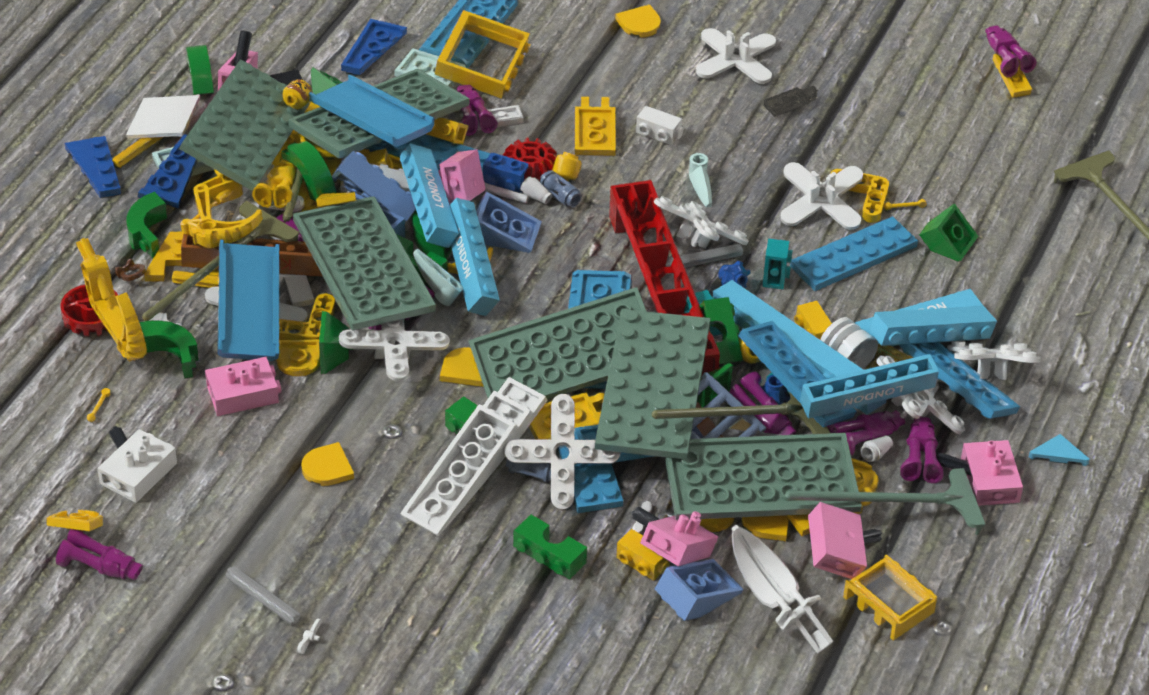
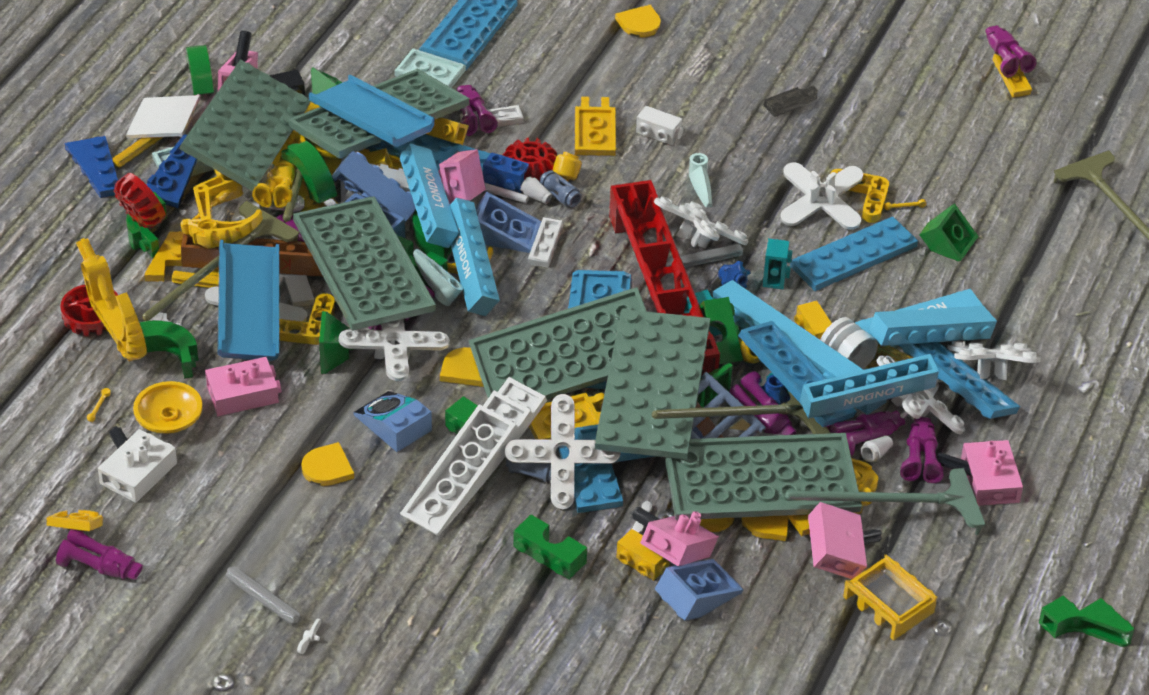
reddish brown piece [115,259,146,281] -> none
yellow tile [276,339,320,377] -> none
yellow head [282,79,313,110] -> none
yellow tile [316,192,356,207] -> none
blue wing [341,19,407,75] -> none
yellow window [434,10,531,99] -> none
white piece [696,28,776,84] -> none
white piece [732,525,834,654] -> none
medium azure tile [1029,434,1089,466] -> none
none -> red gear [114,173,166,228]
none -> yellow dish [133,381,202,434]
none -> medium blue slope [353,391,432,452]
none -> white tile [528,217,564,268]
none -> green arch [1039,595,1135,647]

